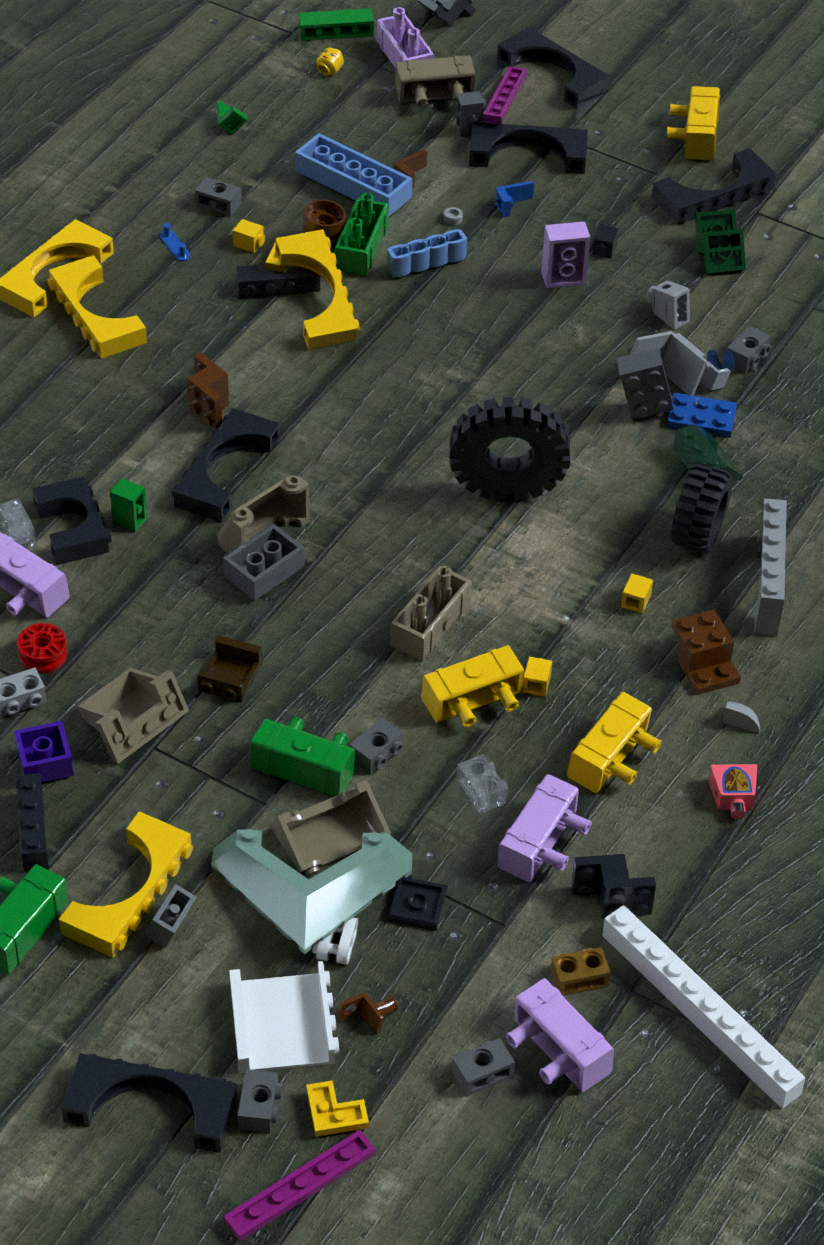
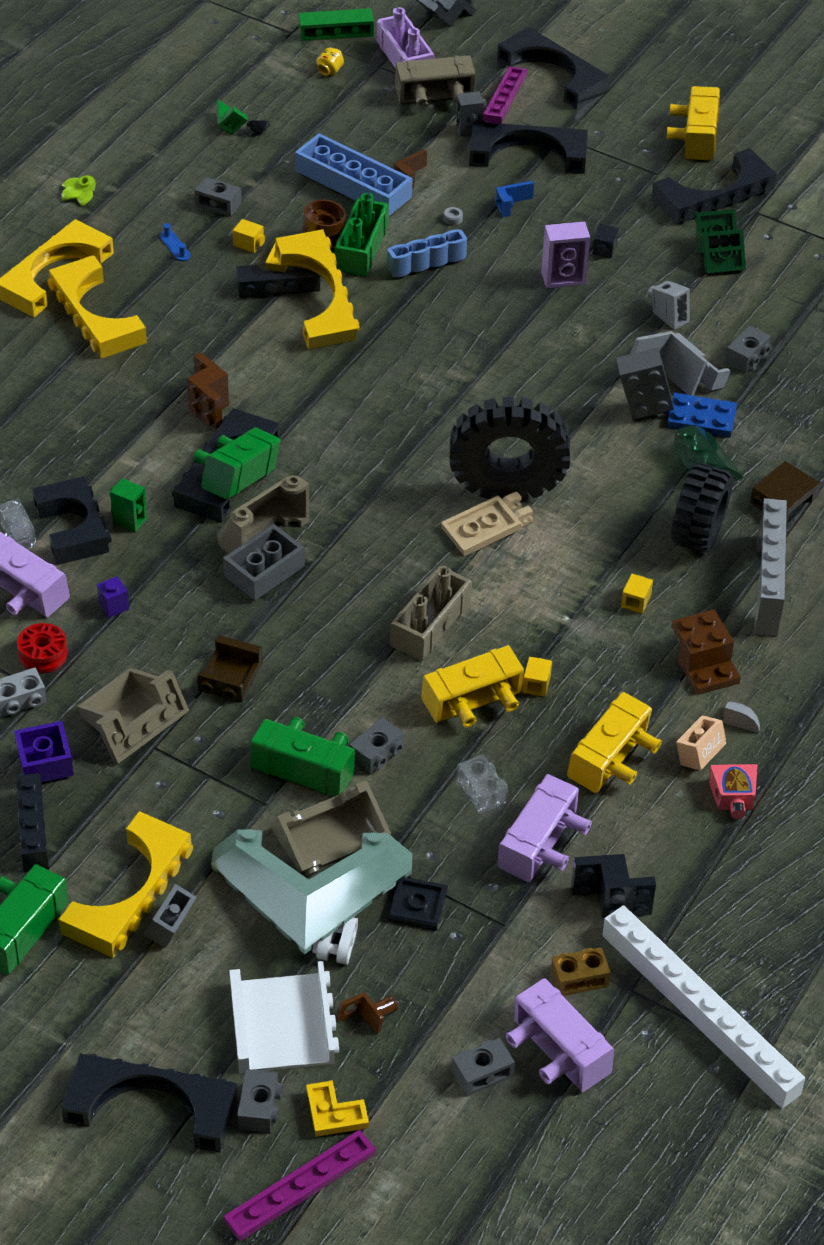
dark blue helmet [707,350,735,374] -> none
none -> lime plate [61,175,96,207]
none -> dark purple brick [97,576,129,618]
none -> green piece [193,427,281,499]
none -> black animal [246,120,270,133]
none -> tan tile [441,492,533,556]
none -> light nougat brick [676,715,726,771]
none -> dark brown panel [750,461,820,523]

